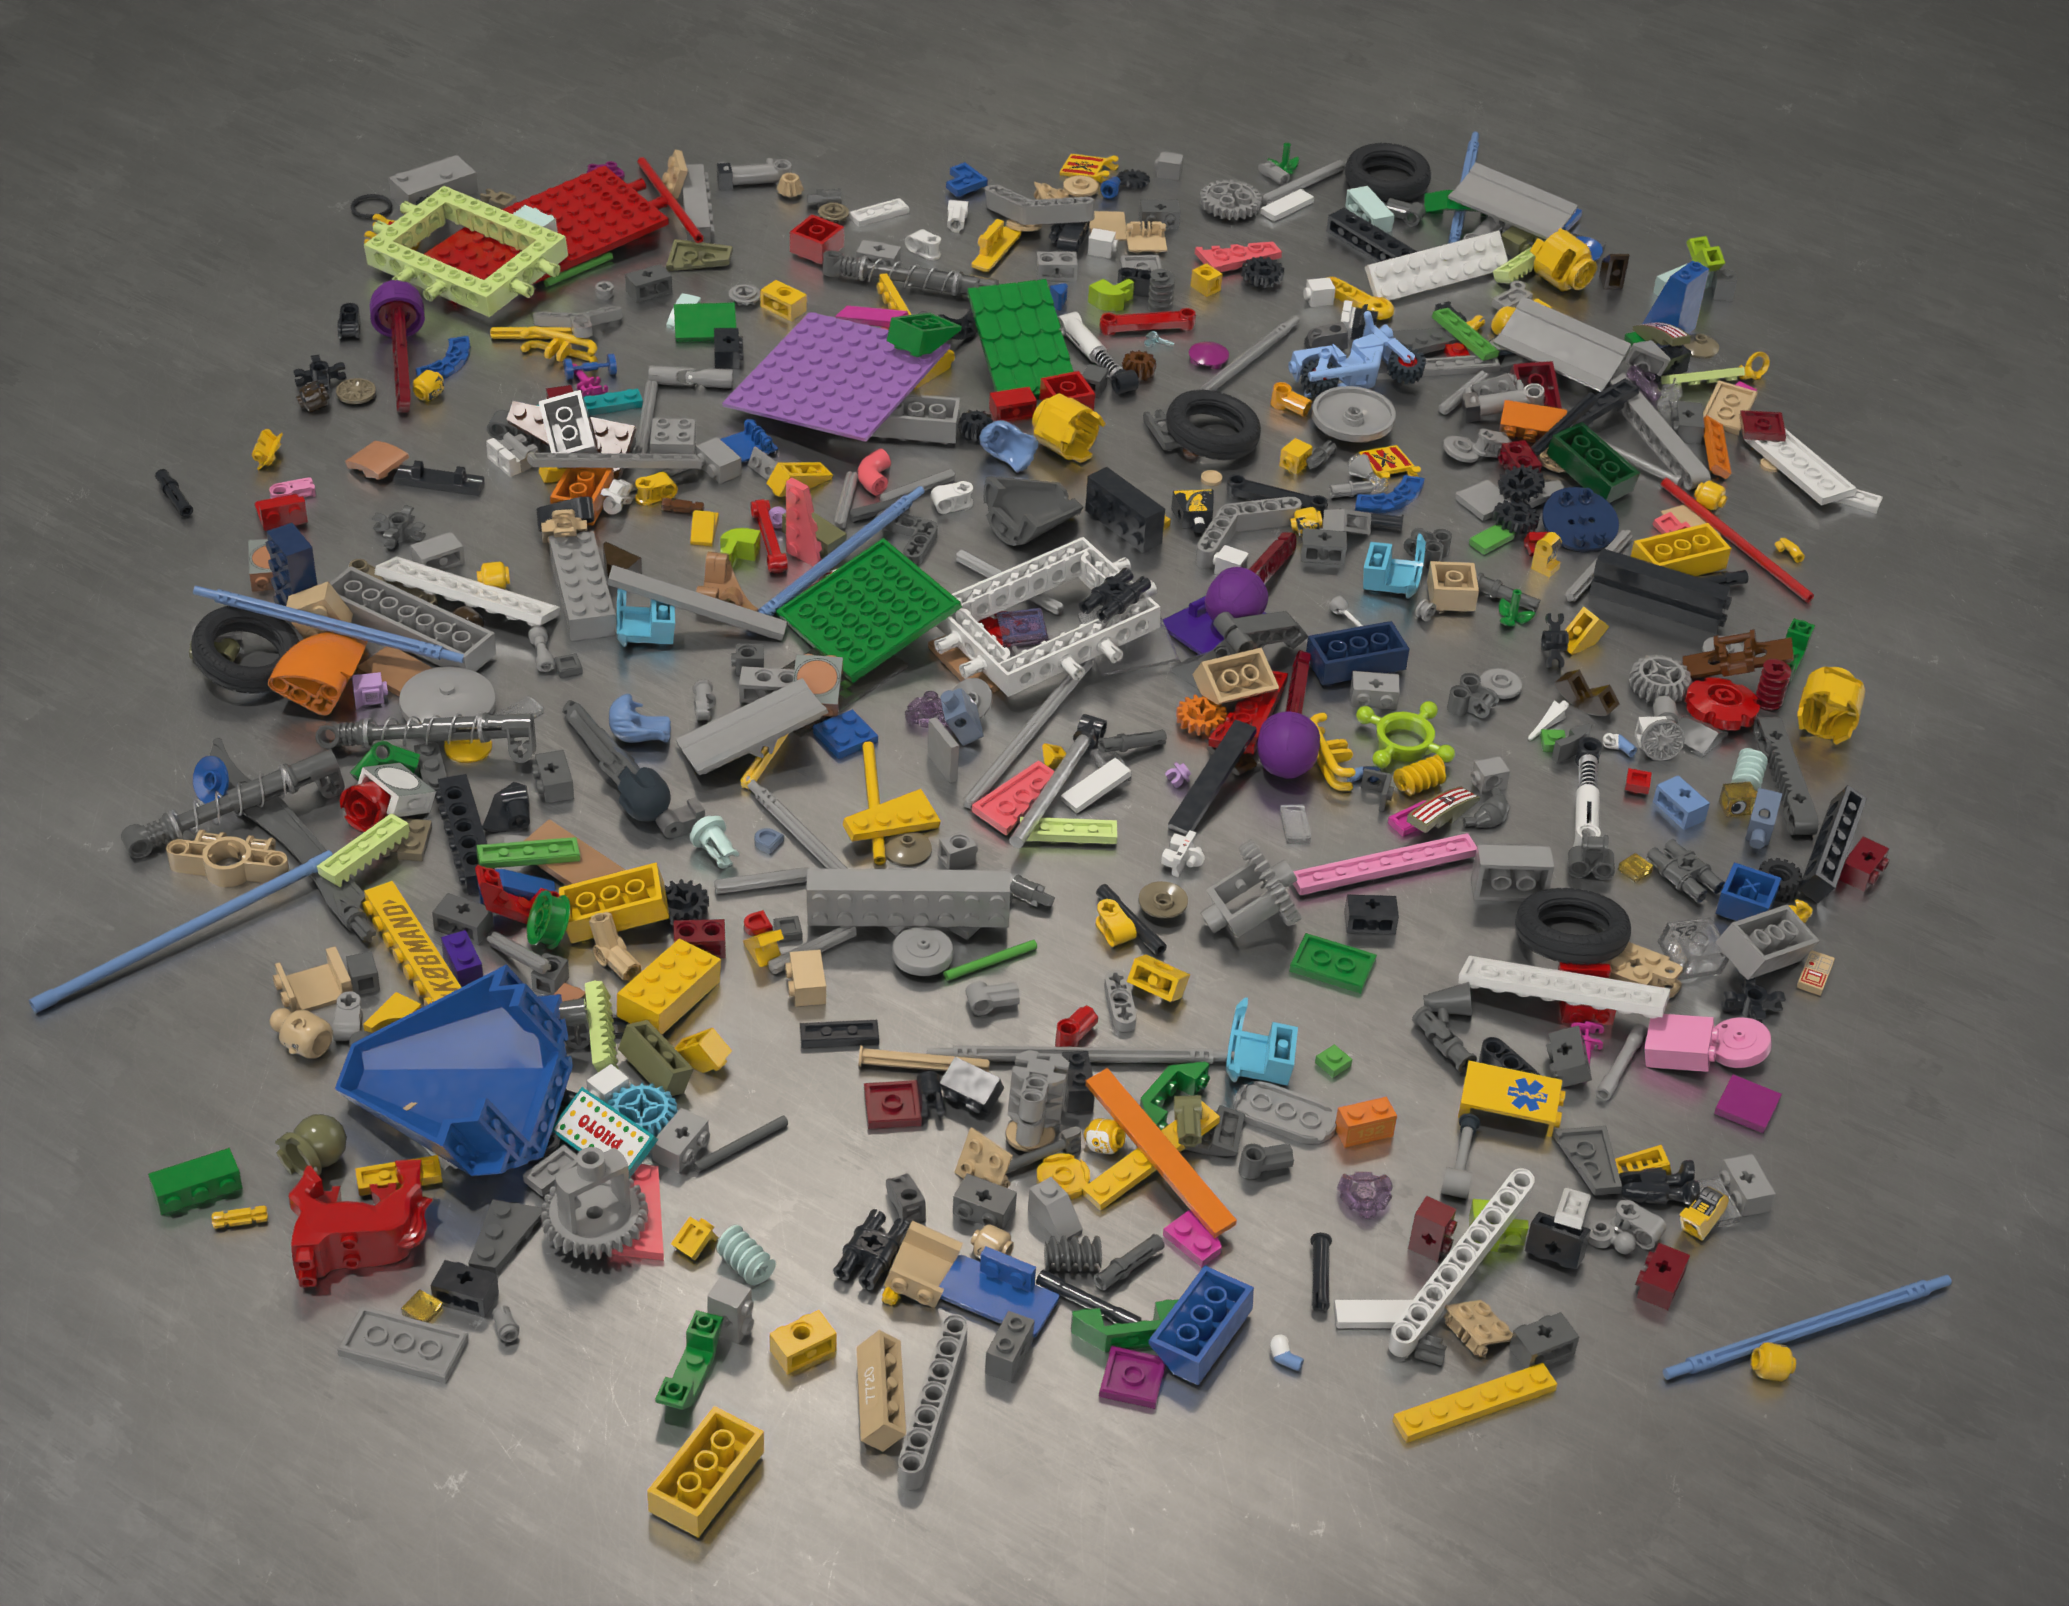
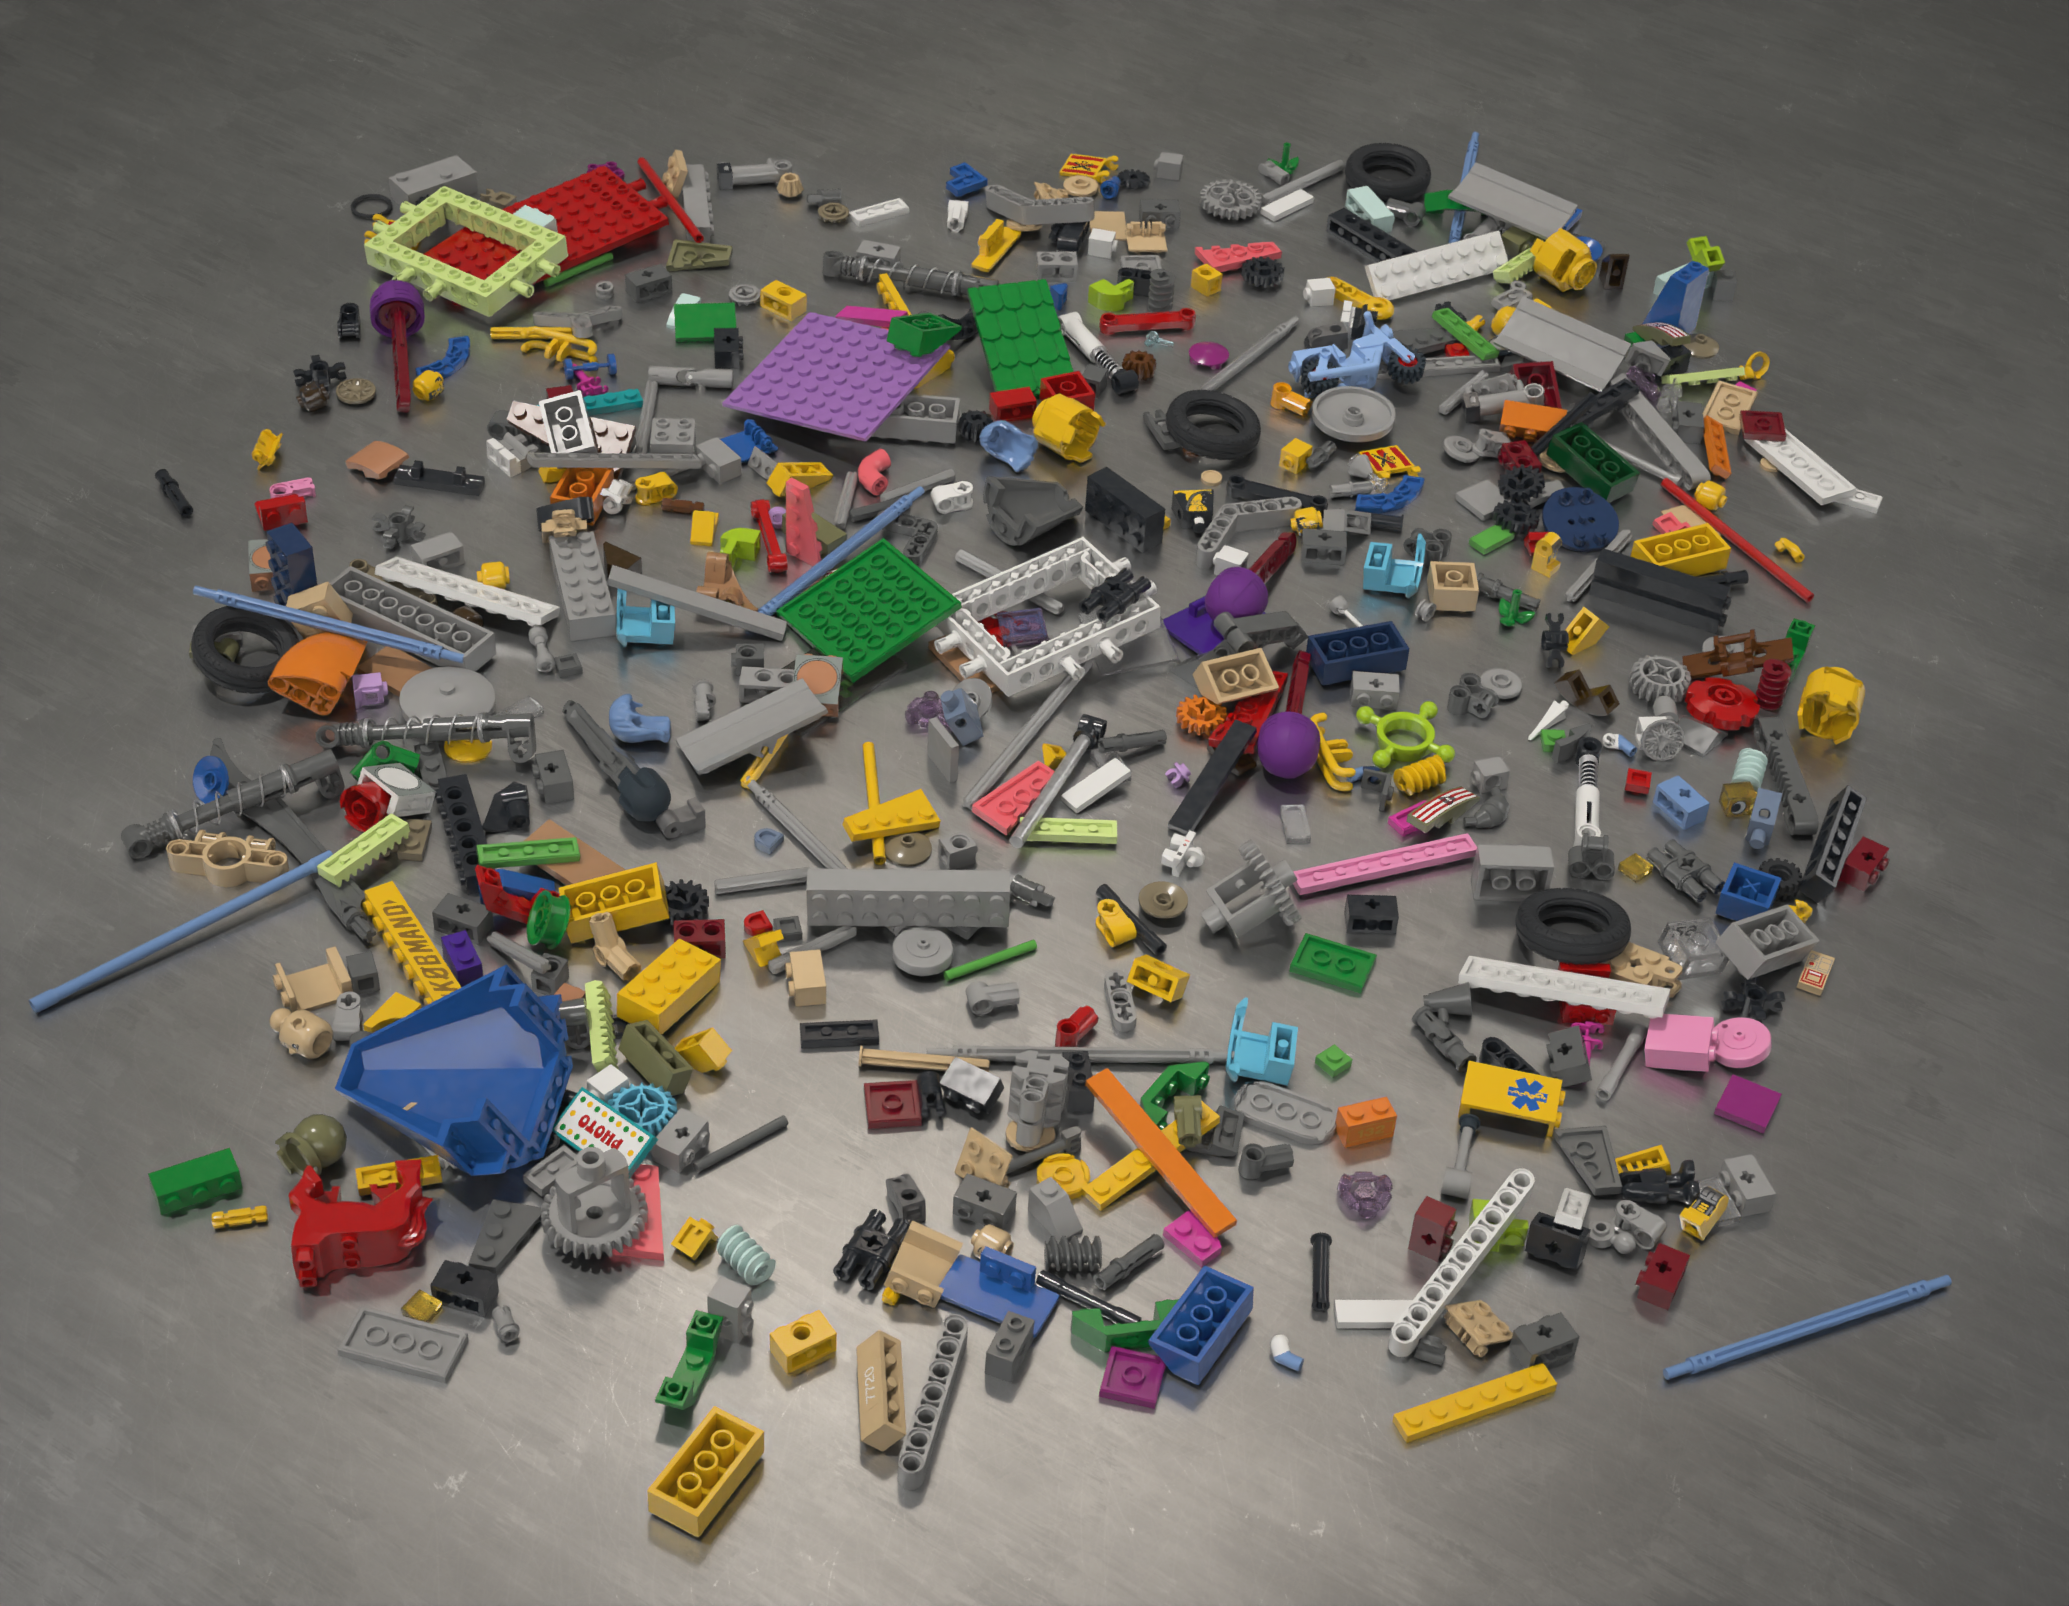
light aqua piece [690,816,739,869] -> none
red brick [790,214,844,264] -> none
blue plate [813,709,878,759] -> none
white piece [905,229,941,261] -> none
yellow head [1084,1118,1126,1154] -> none
yellow head [1751,1342,1796,1382] -> none

